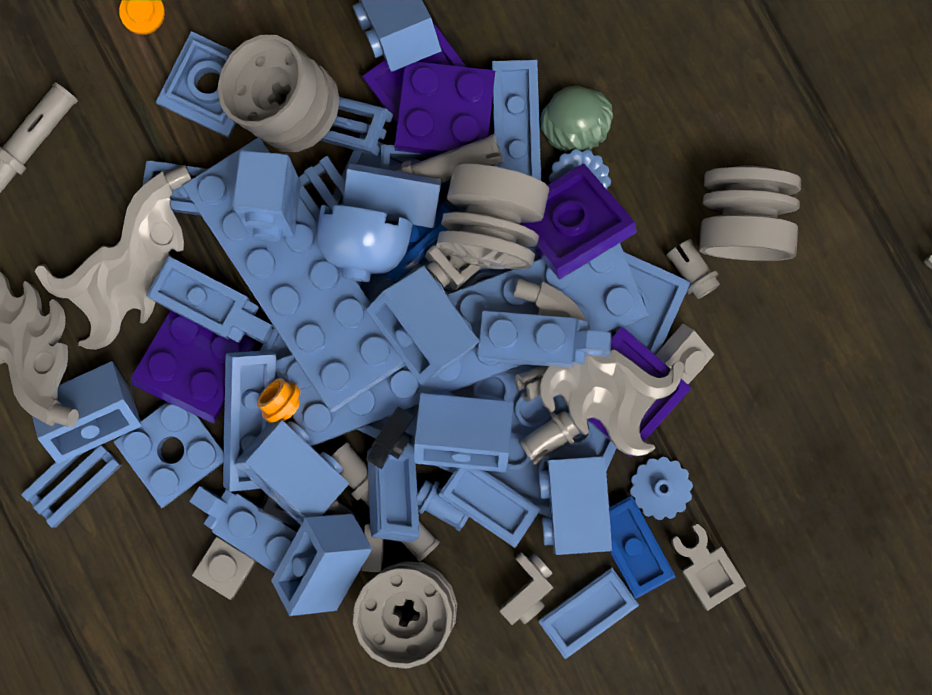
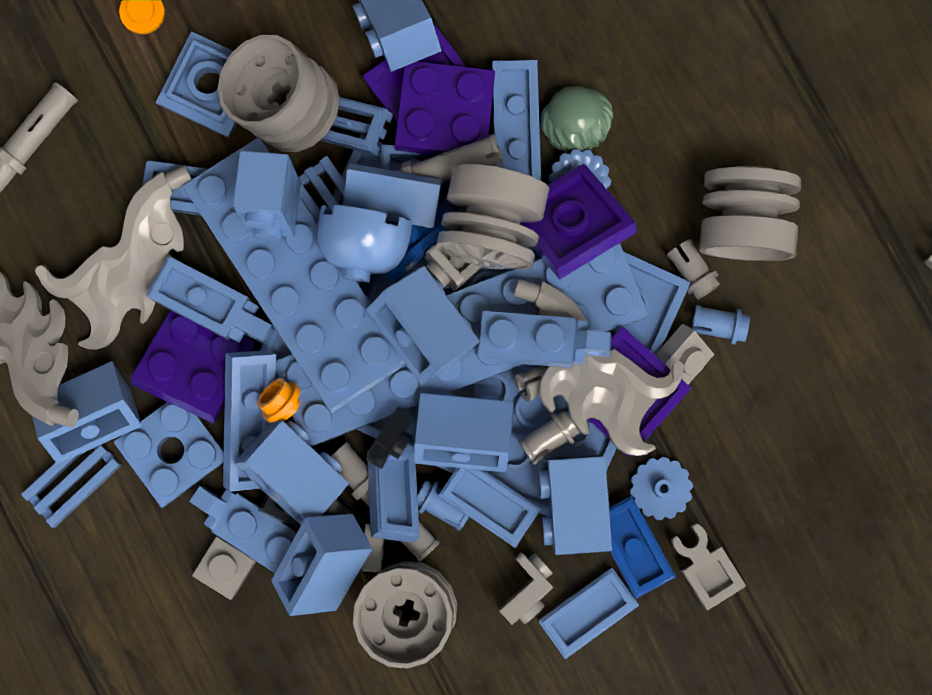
none -> medium blue pin [691,305,750,345]

